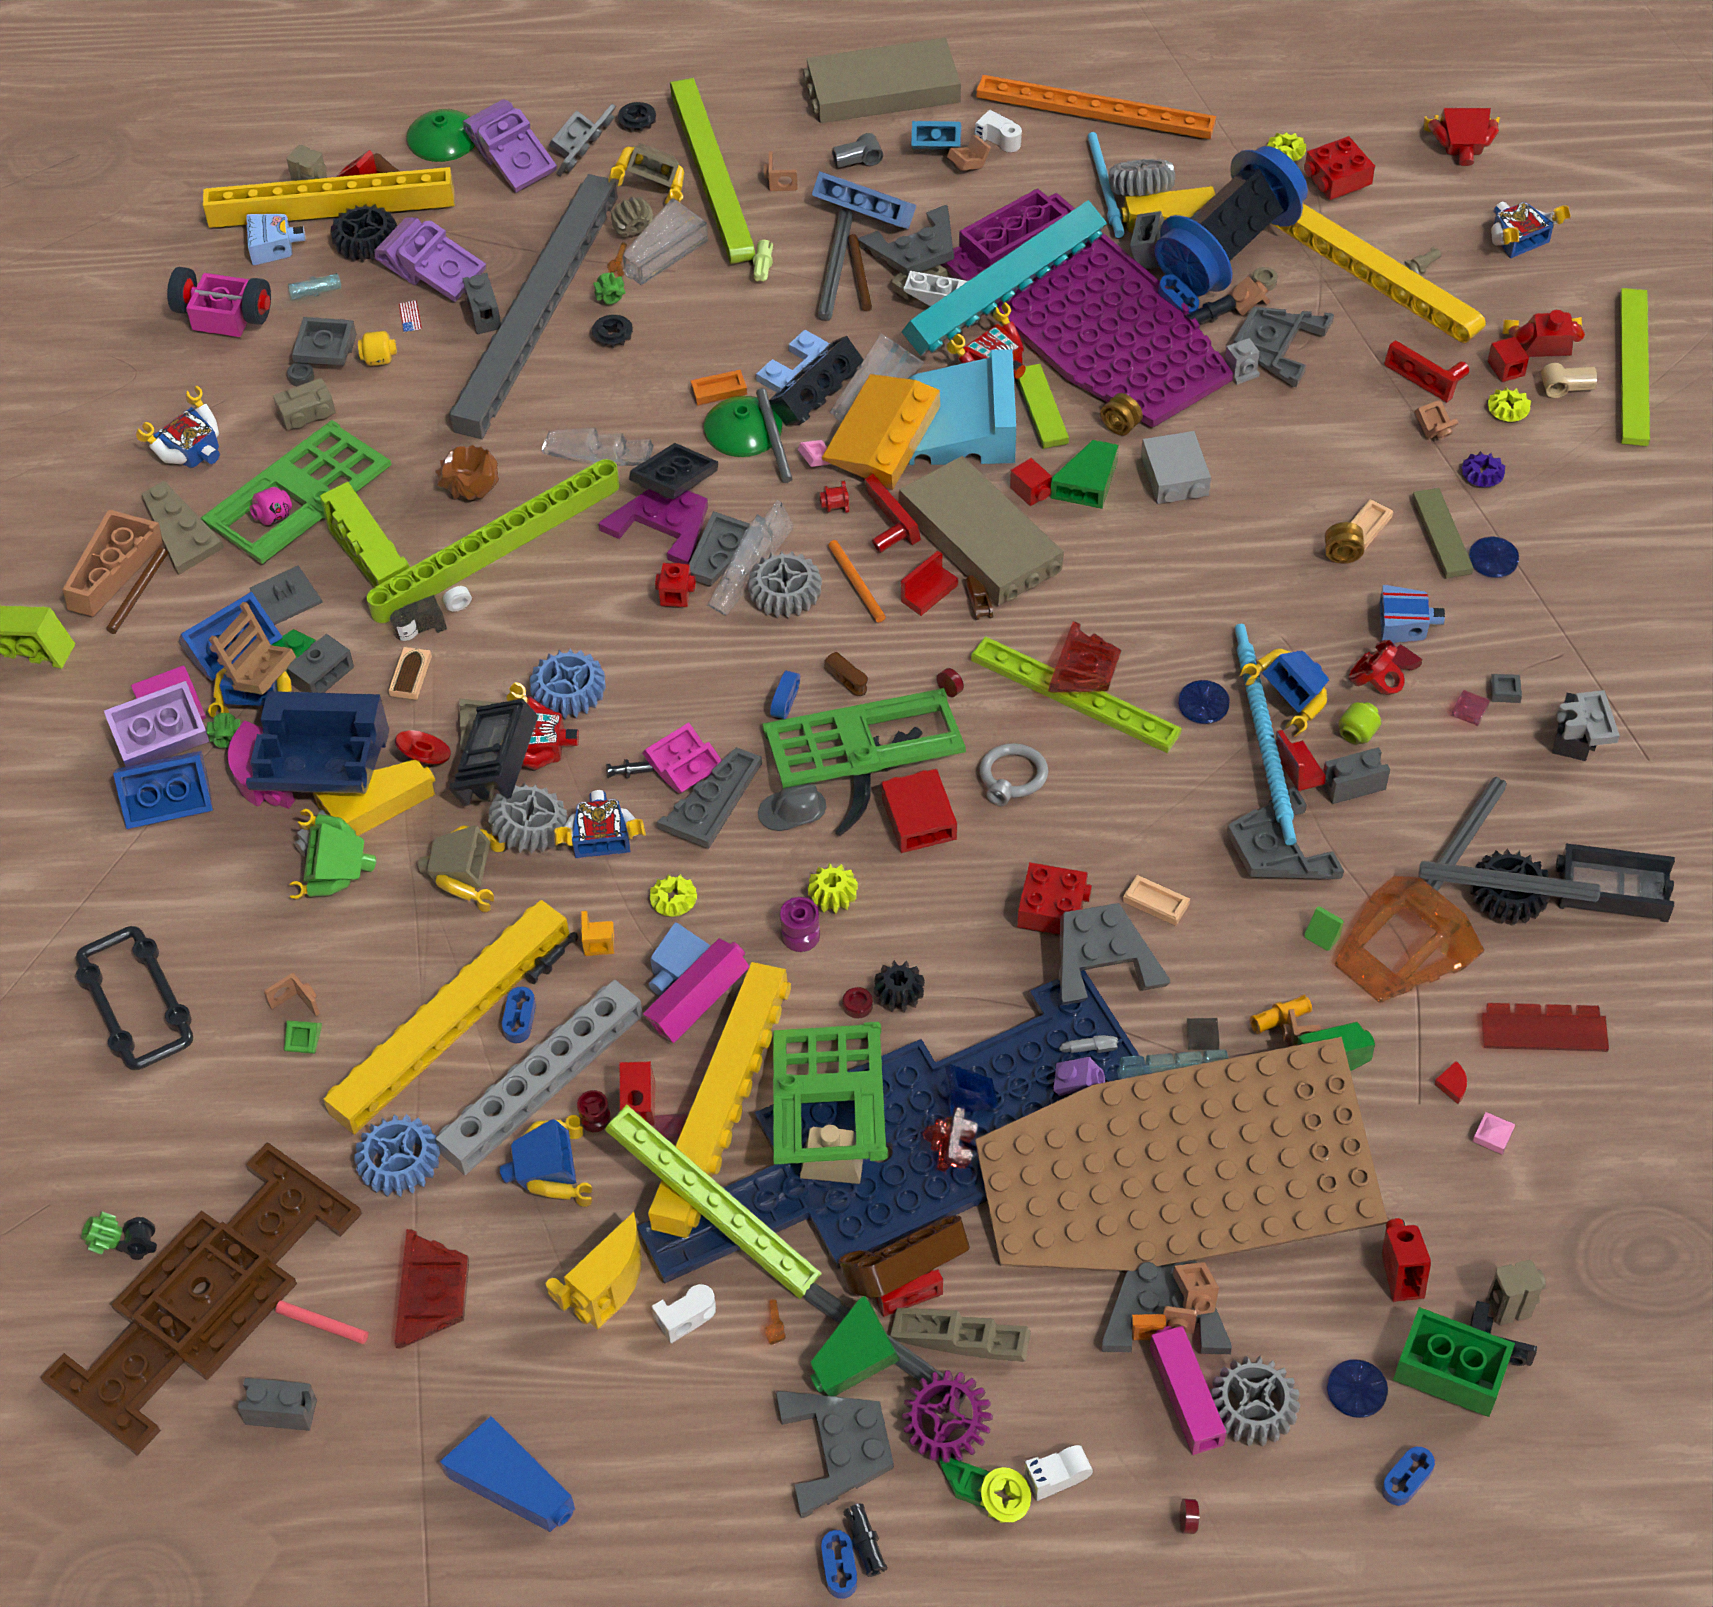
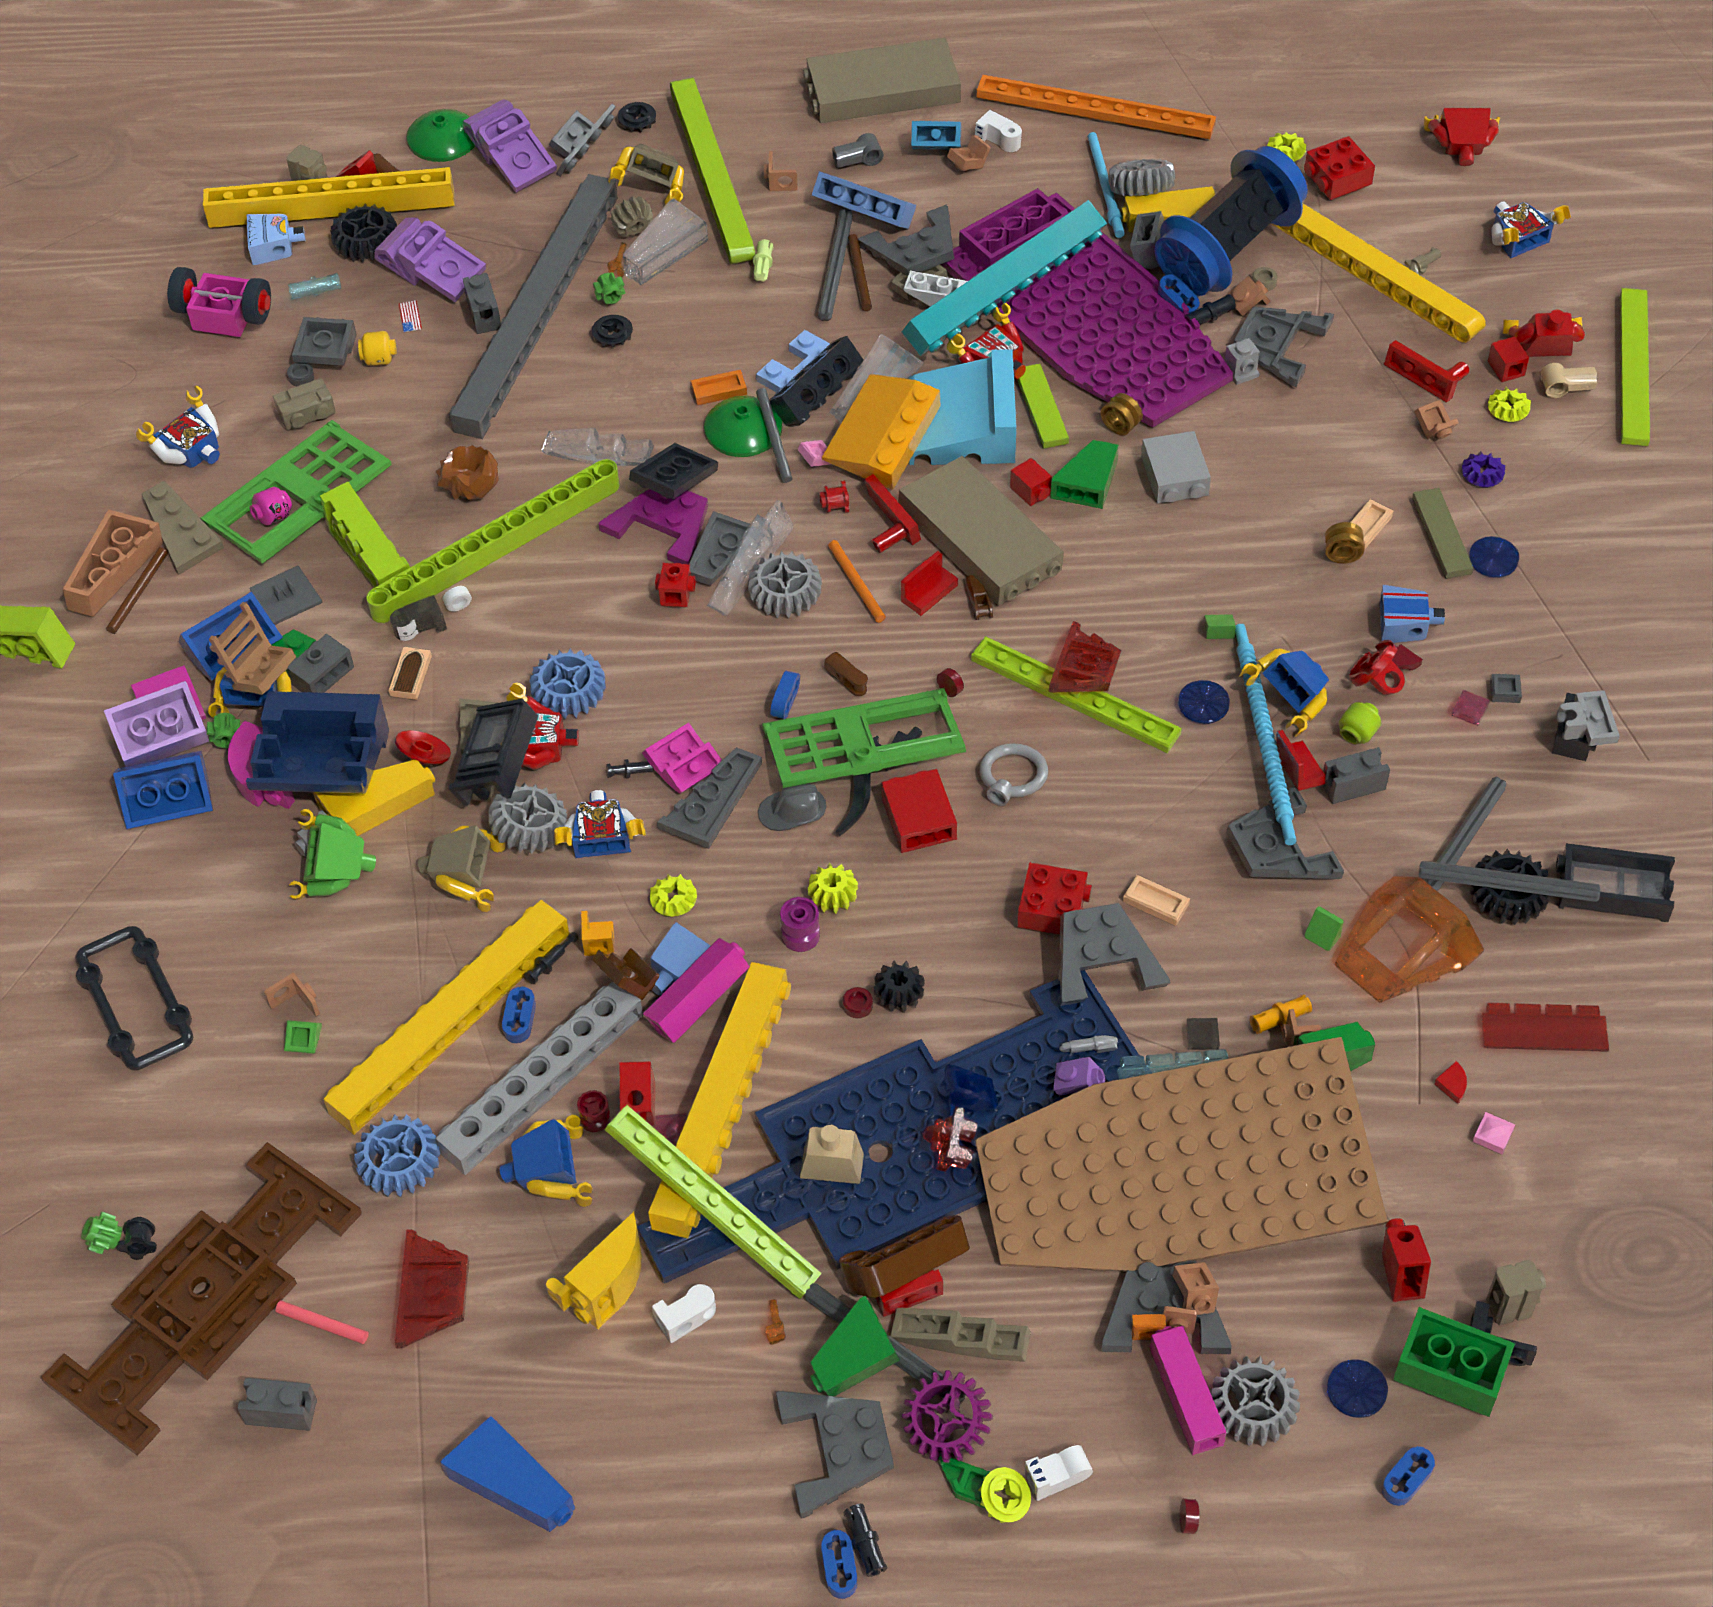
bright green door [773,1022,888,1164] -> none
none -> reddish brown bracket [592,948,660,1000]
none -> bright green slope [1204,614,1236,639]

